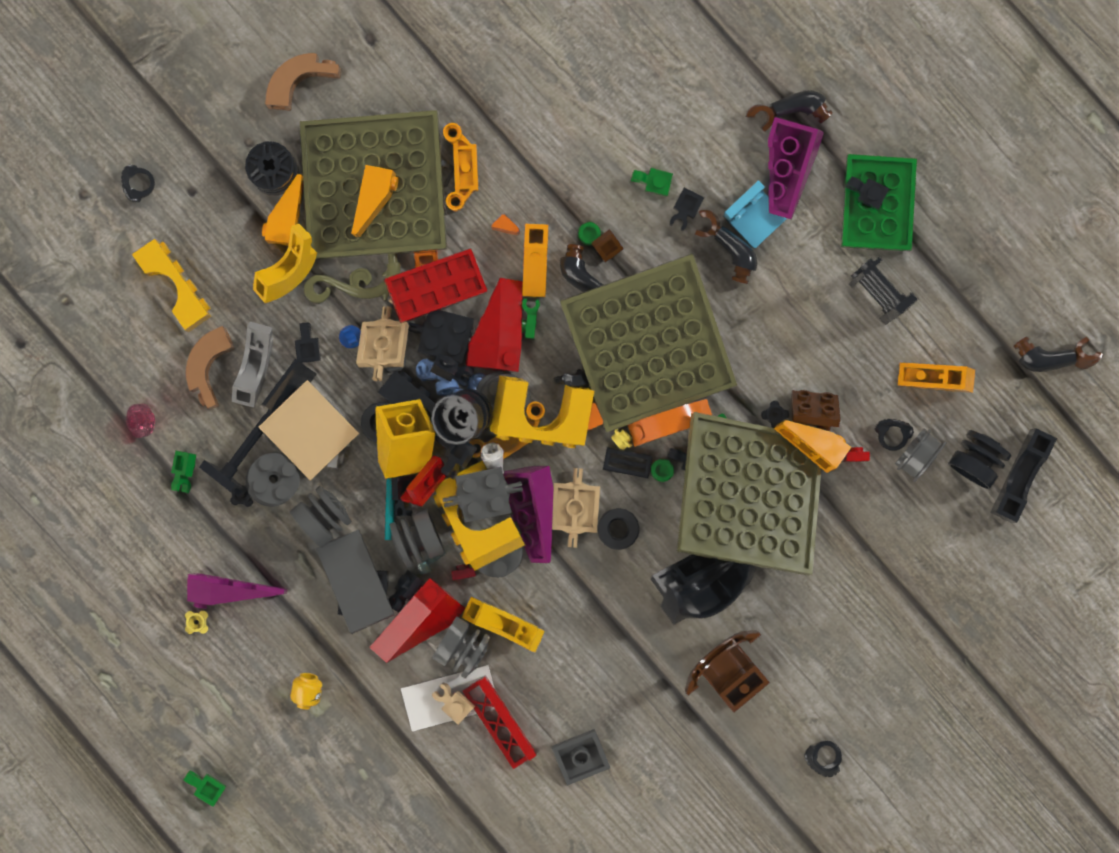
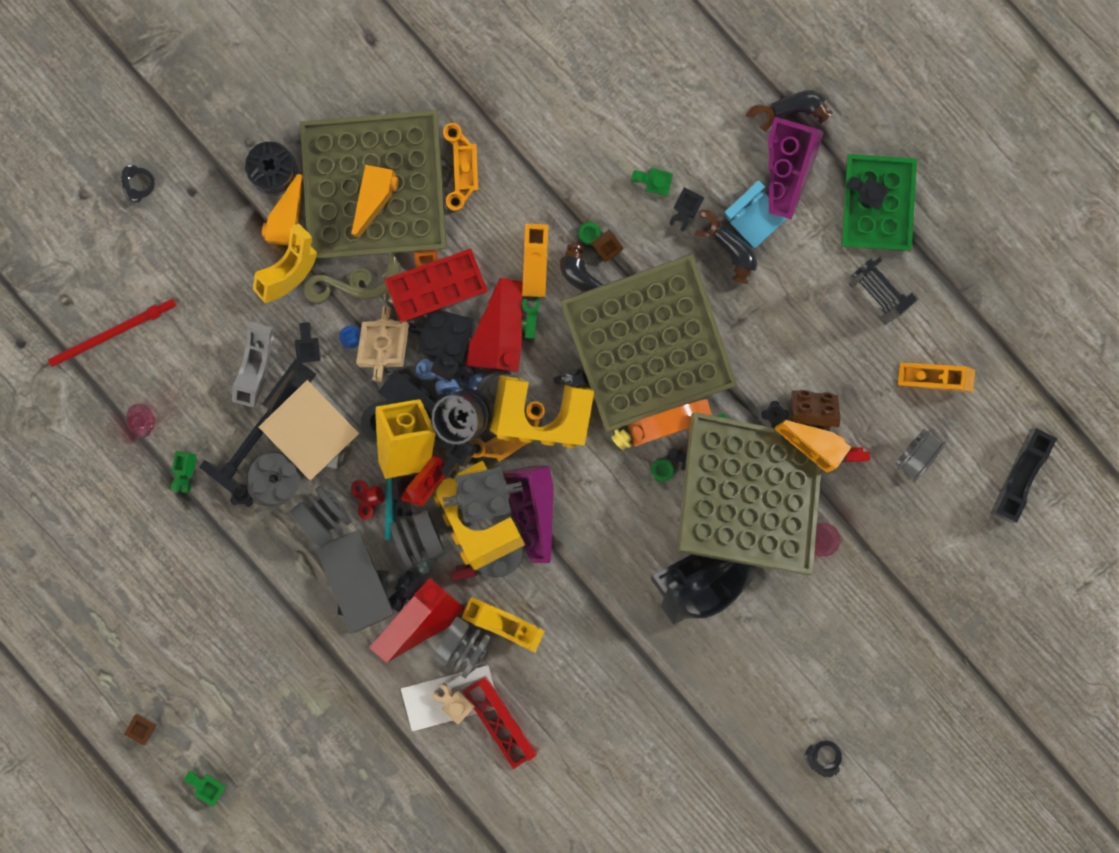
yellow arch [132,238,211,332] -> none
light yellow plate [185,610,208,634] -> none
medium nougat arch [186,326,235,410] -> none
magenta wedge [187,573,287,609] -> none
medium nougat arch [265,53,341,111] -> none
yellow head [290,673,322,710] -> none
white cone [480,443,504,473] -> none
orange slope [491,214,520,236] -> none
dark grey slope [551,729,610,786] -> none
tan plate [552,468,600,548] -> none
orange slope [587,402,603,431] -> none
black tyre [597,508,640,550] -> none
black tile [603,447,652,479] -> none
reddish brown piece [685,630,770,713] -> none
black piece [874,419,914,451] -> none
black wheel [948,430,1011,490] -> none
black piece [1013,337,1103,372] -> none
none -> red bar [48,298,177,367]
none -> reddish brown plate [124,713,157,746]
none -> red piece [351,480,384,520]
none -> clear pink plate [814,523,841,557]

